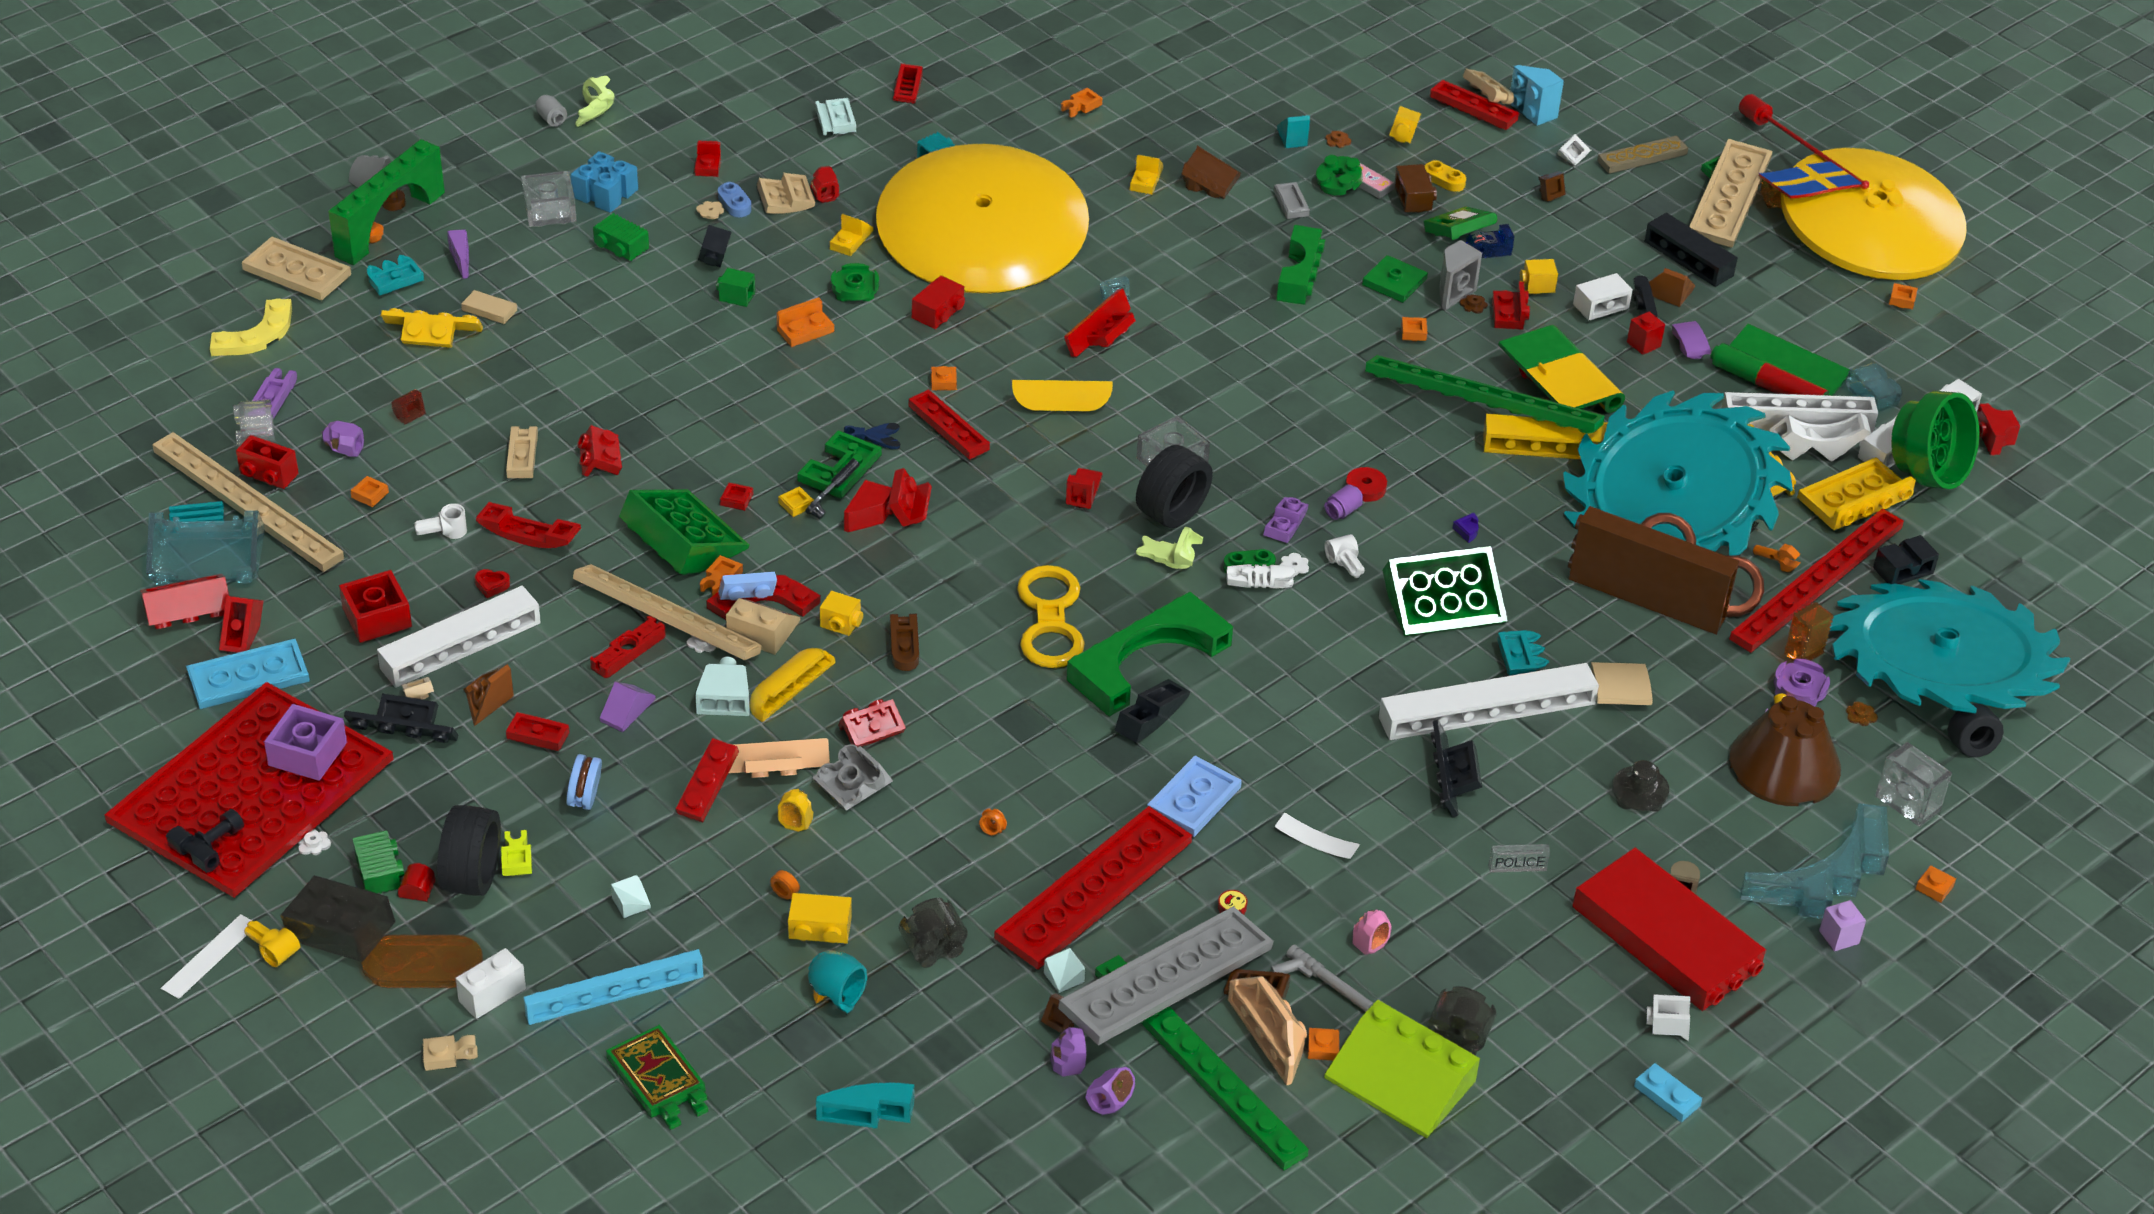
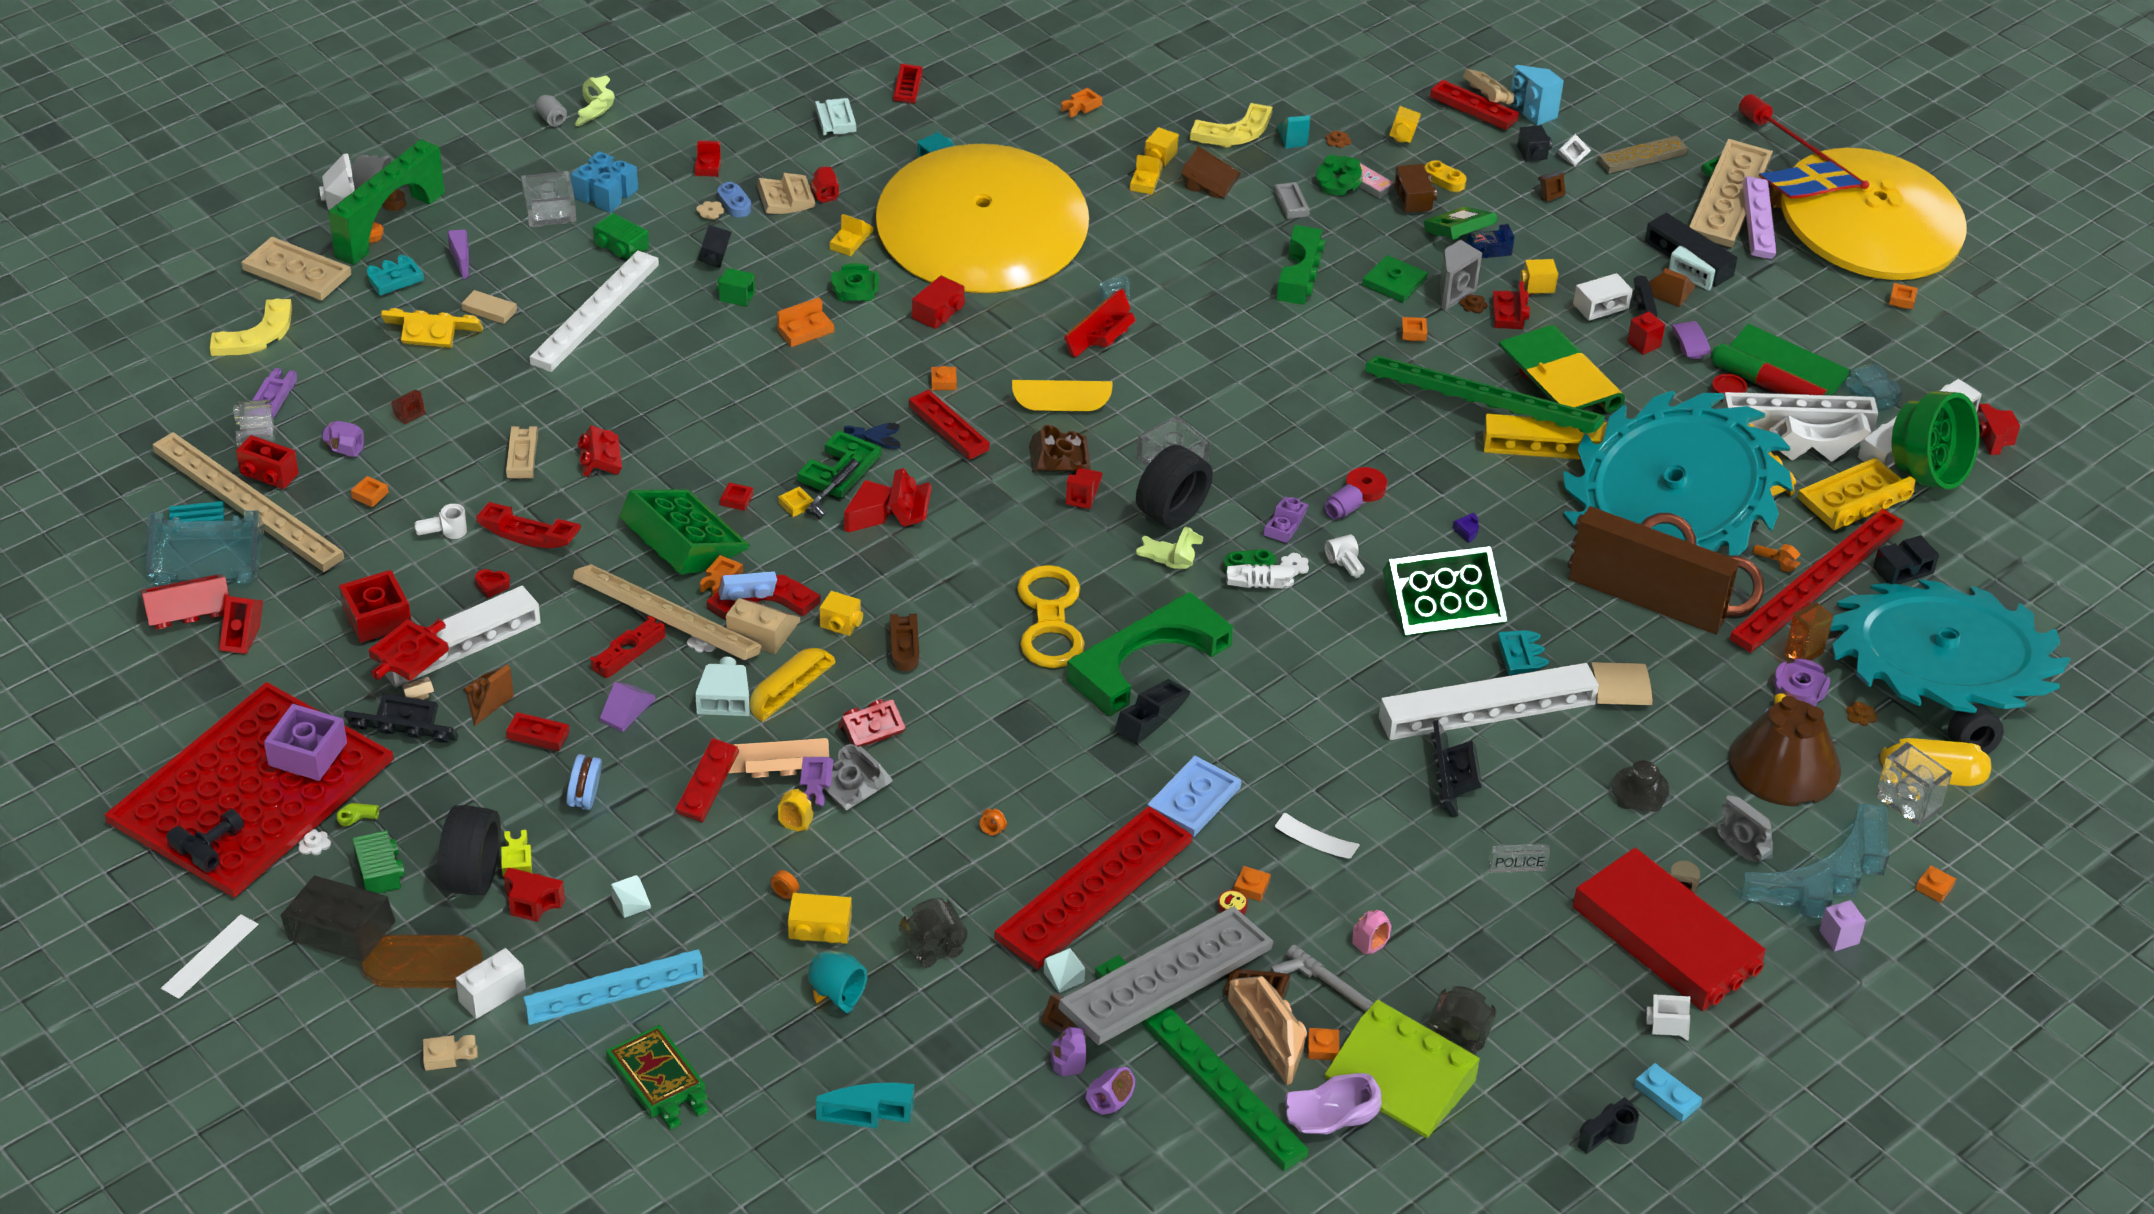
medium azure tile [186,638,310,709] -> none
yellow axle [244,921,301,967] -> none
red brick [398,863,436,901] -> none
none -> white slope [319,154,355,210]
none -> lime arm [336,803,379,826]
none -> red plate [368,618,449,681]
none -> red brick [504,867,565,922]
none -> white plate [530,251,659,372]
none -> medium lavender plate [800,757,834,807]
none -> reddish brown slope [1029,425,1091,472]
none -> yellow brick [1145,127,1179,167]
none -> light yellow plate [1190,103,1273,148]
none -> orange plate [1234,866,1271,902]
none -> lavender hair [1285,1073,1382,1135]
none -> black brick [1517,125,1552,162]
none -> black plate [1578,1097,1639,1154]
none -> light aqua slope [1669,246,1715,291]
none -> red piece [1711,374,1747,402]
none -> light grey slope [1717,795,1773,863]
none -> lavender plate [1742,176,1776,259]
none -> yellow brick [1879,738,1991,786]

